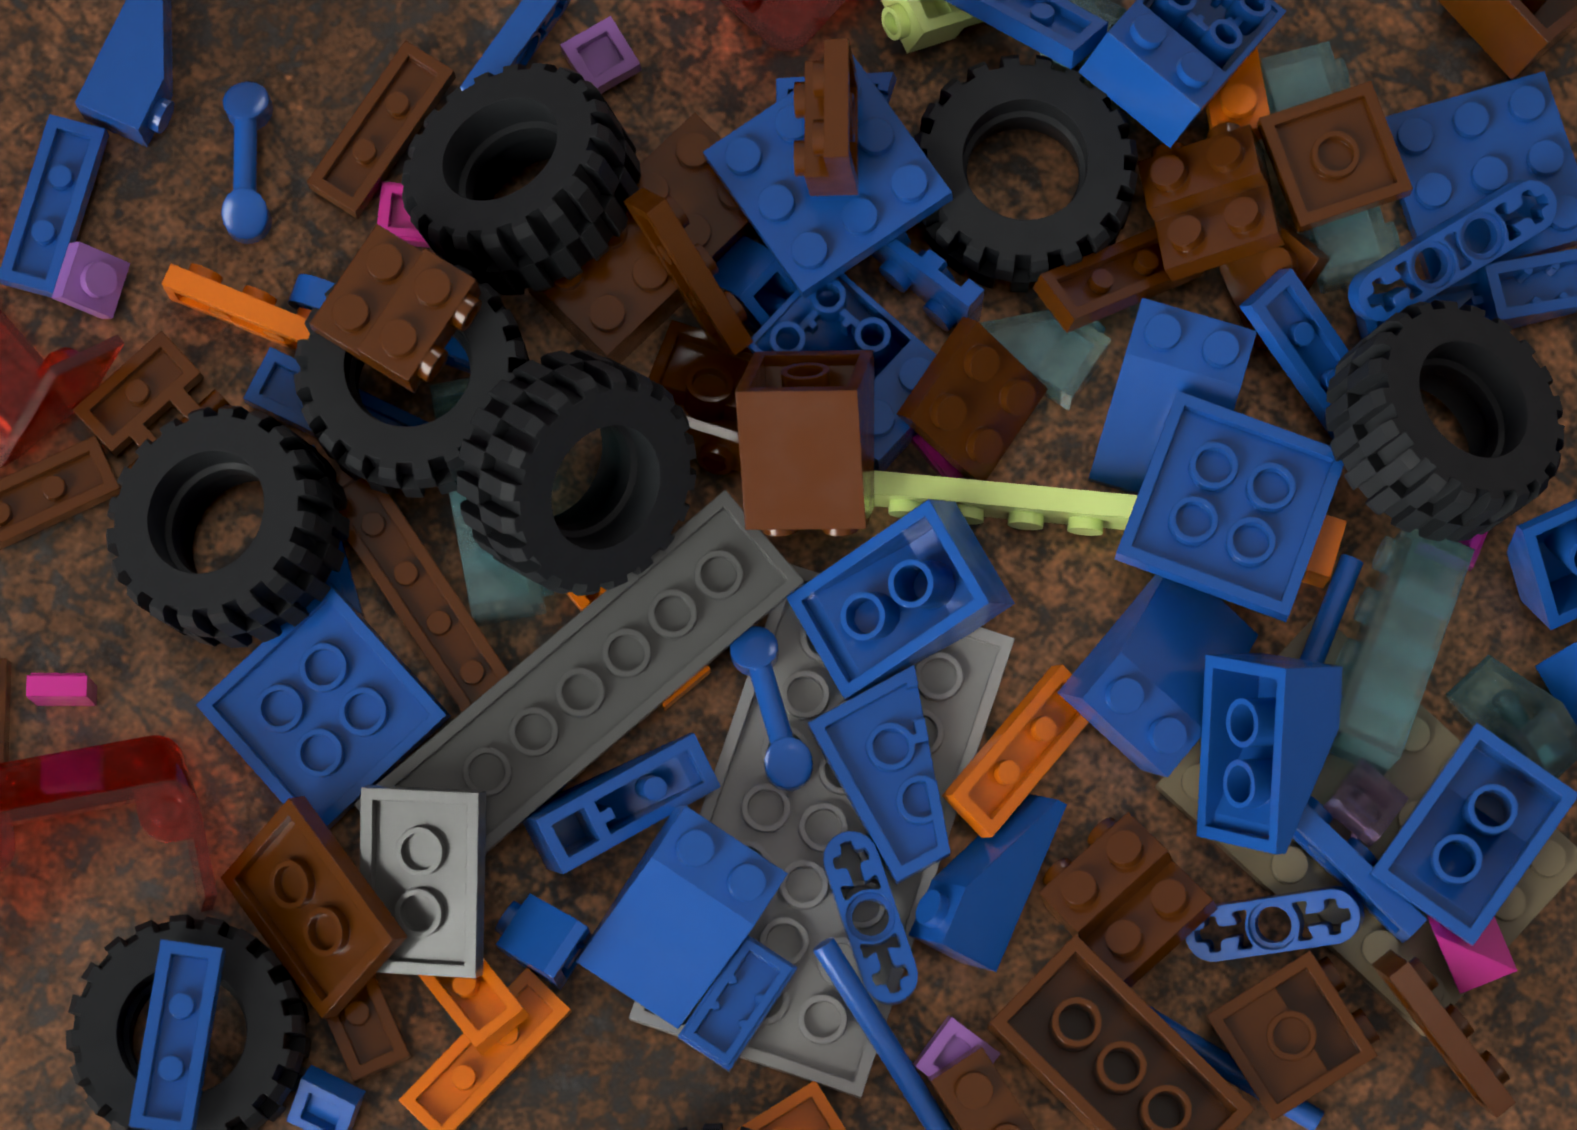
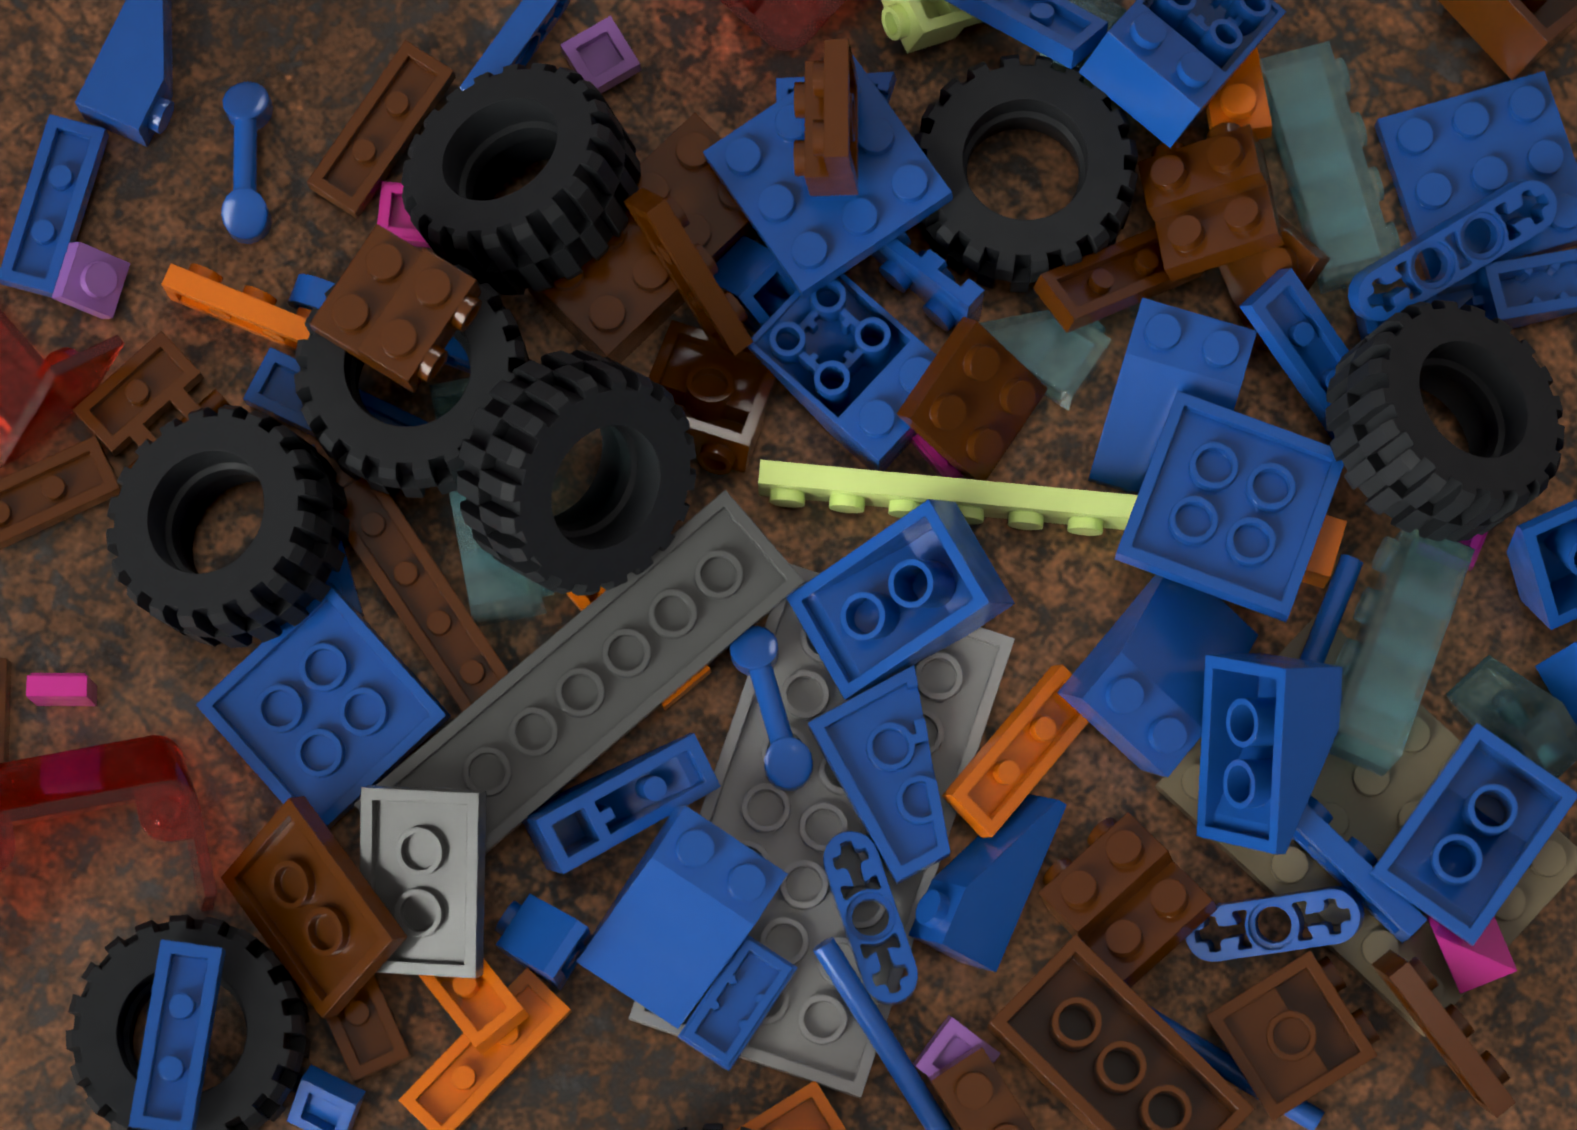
reddish brown slope [735,350,874,536] -> none
reddish brown plate [1257,81,1413,233] -> none
clear purple tile [1323,758,1409,847] -> none

